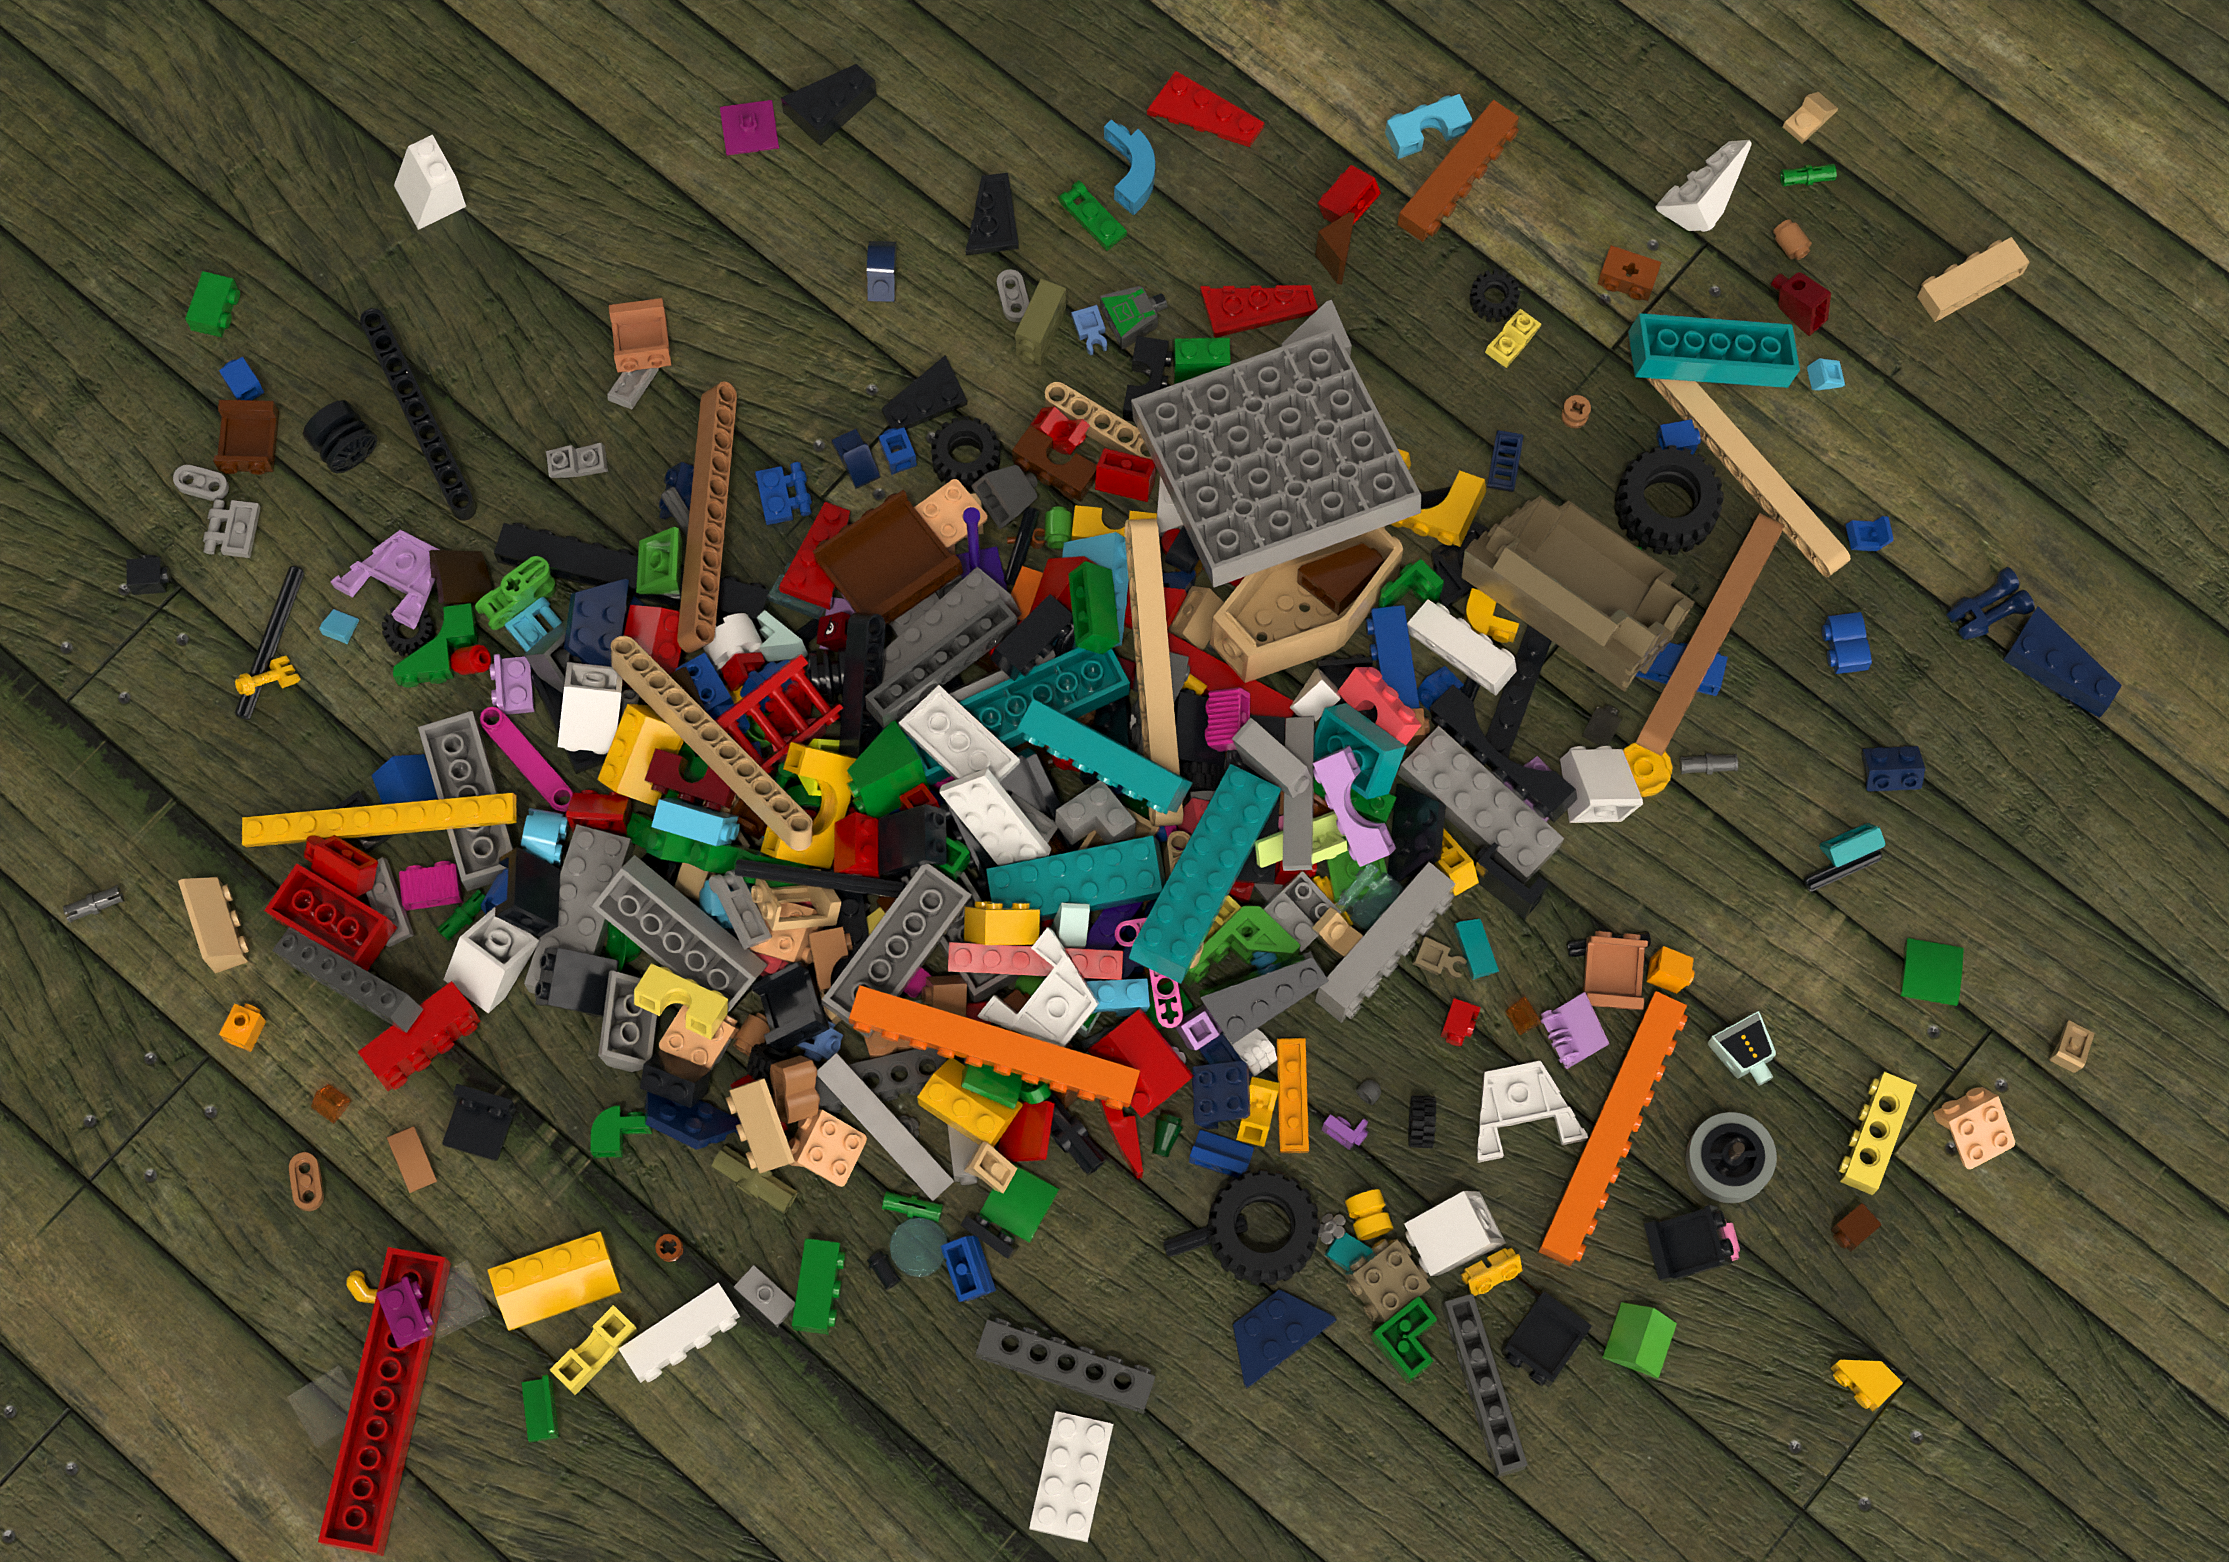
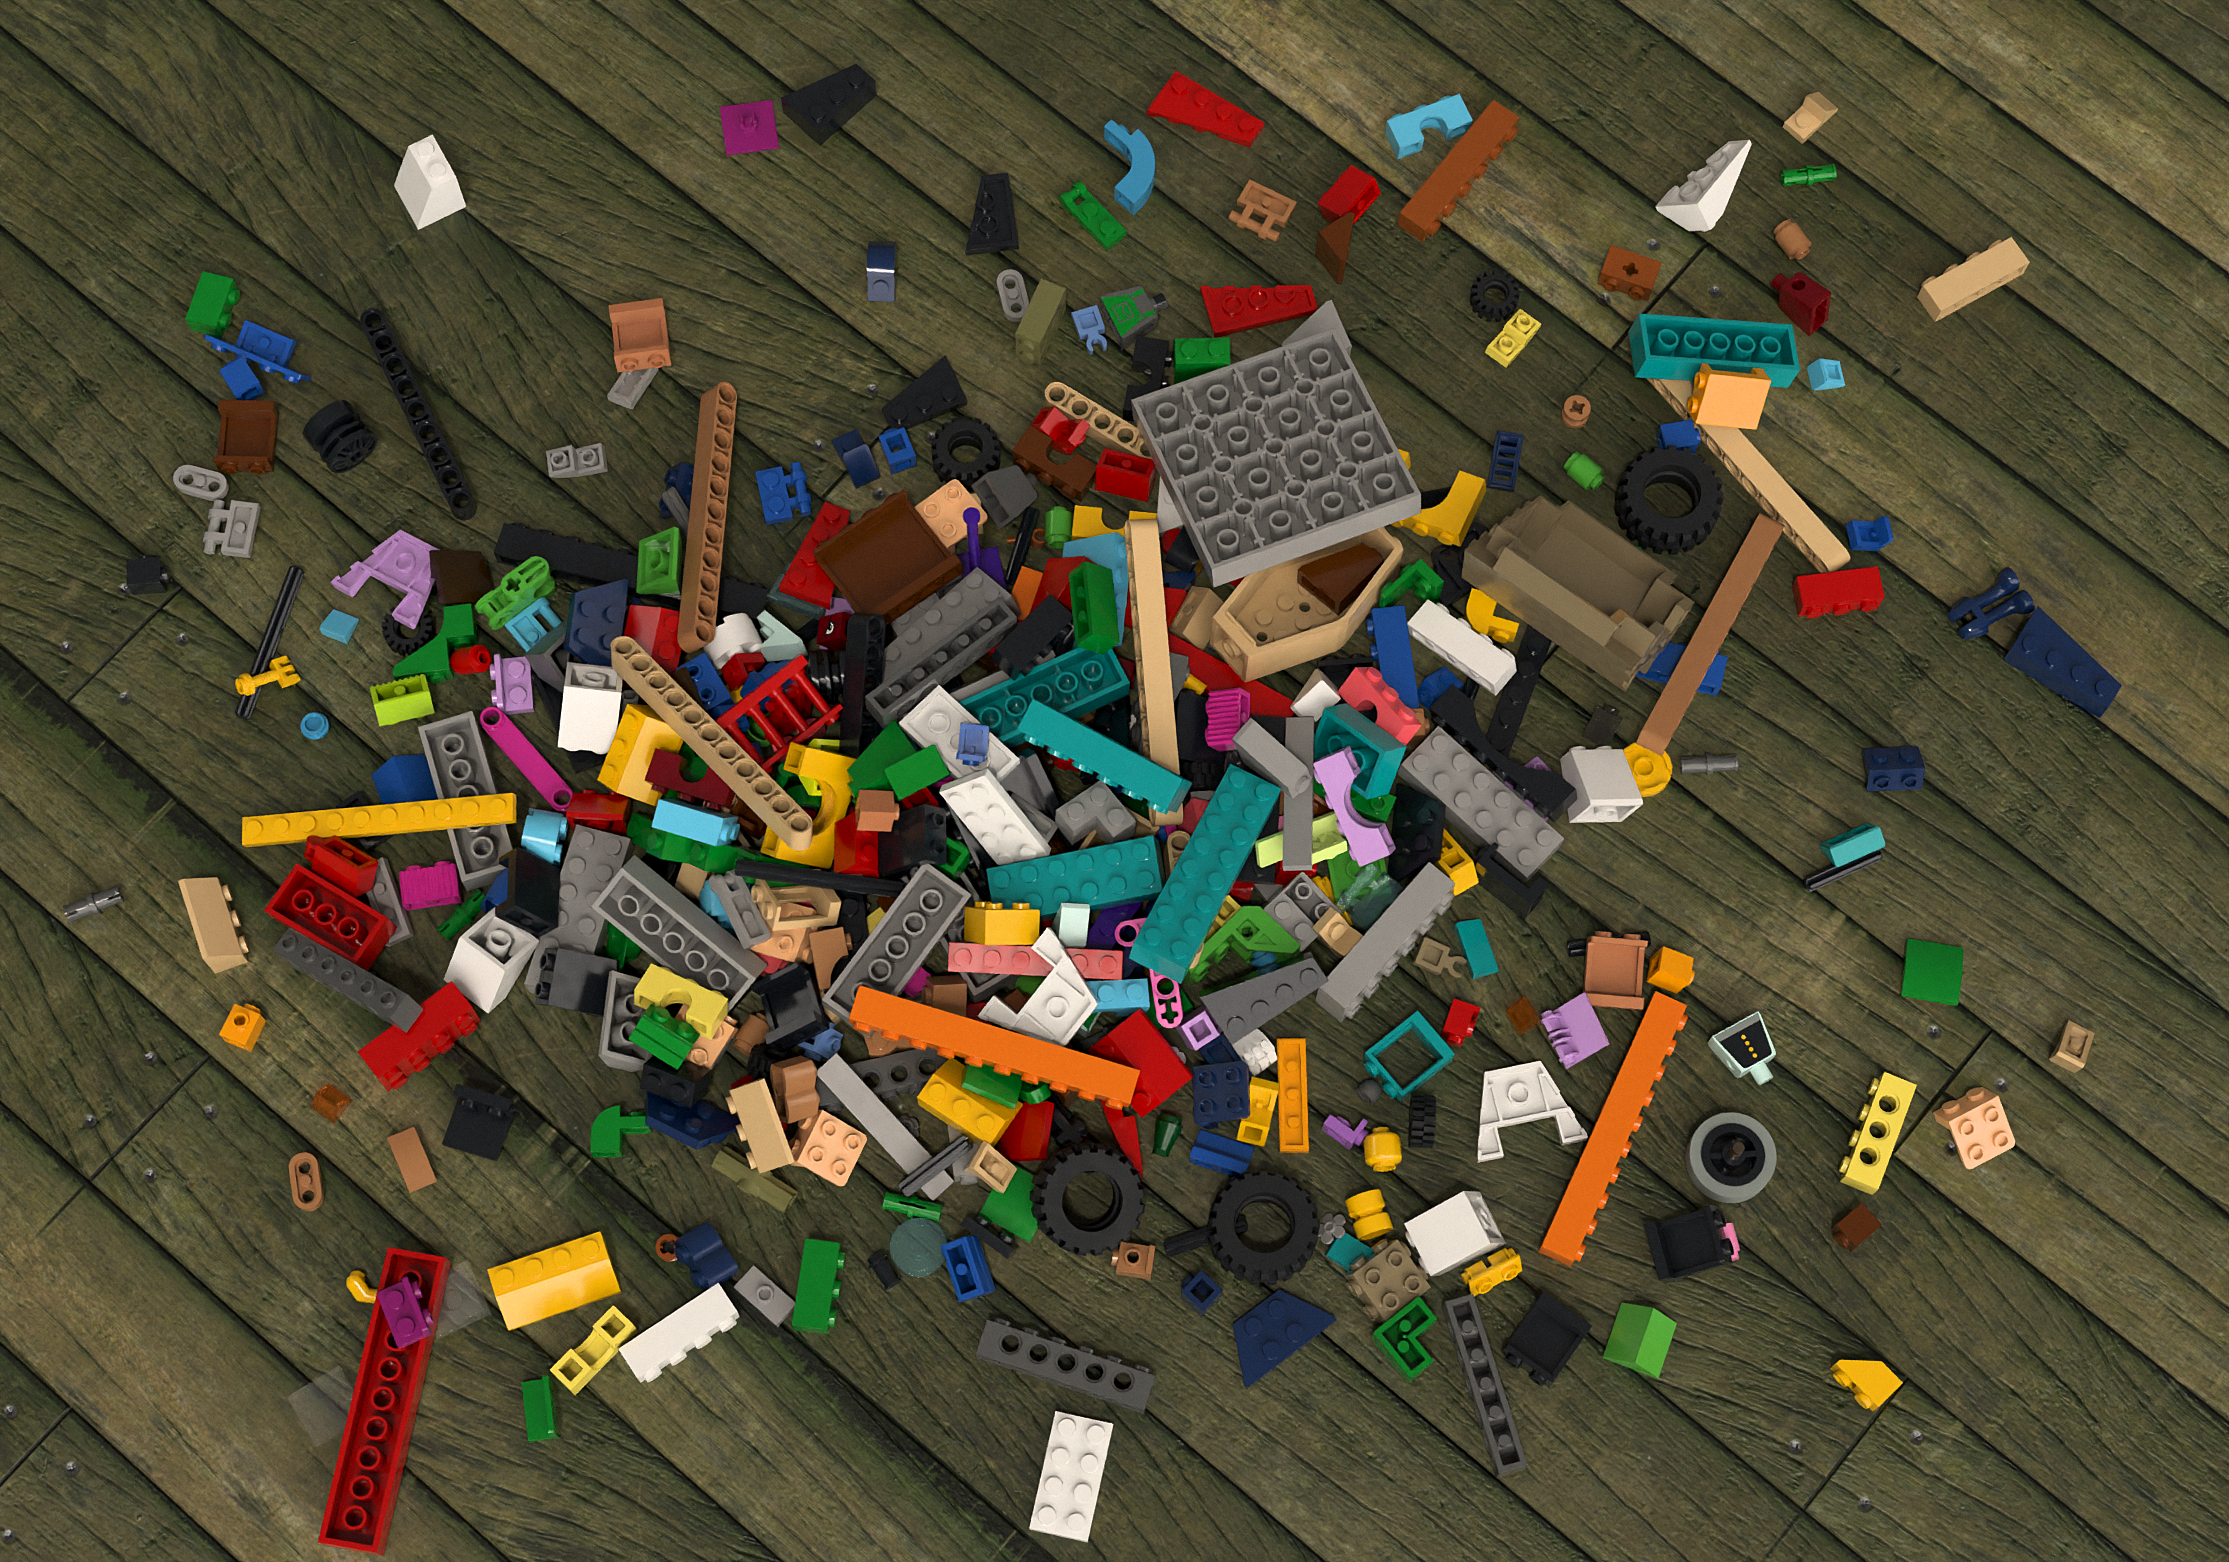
blue brick [1822,612,1872,674] -> none
none -> blue bracket [204,320,312,384]
none -> dark azure plate [300,712,329,740]
none -> lime brick [370,674,435,727]
none -> green brick [628,1004,700,1070]
none -> dark blue brick [674,1221,739,1292]
none -> nougat brick [855,790,899,832]
none -> green panel [884,745,950,802]
none -> black axle [898,1134,973,1197]
none -> blue bracket [956,722,990,766]
none -> black tyre [1030,1140,1146,1256]
none -> medium nougat brick [1111,1242,1155,1280]
none -> dark blue brick [1180,1270,1223,1317]
none -> medium nougat plate [1228,179,1297,242]
none -> teal window [1363,1011,1455,1103]
none -> yellow head [1363,1127,1402,1172]
none -> bright green brick [1563,451,1605,491]
none -> light orange panel [1687,363,1771,430]
none -> red brick [1792,566,1885,618]

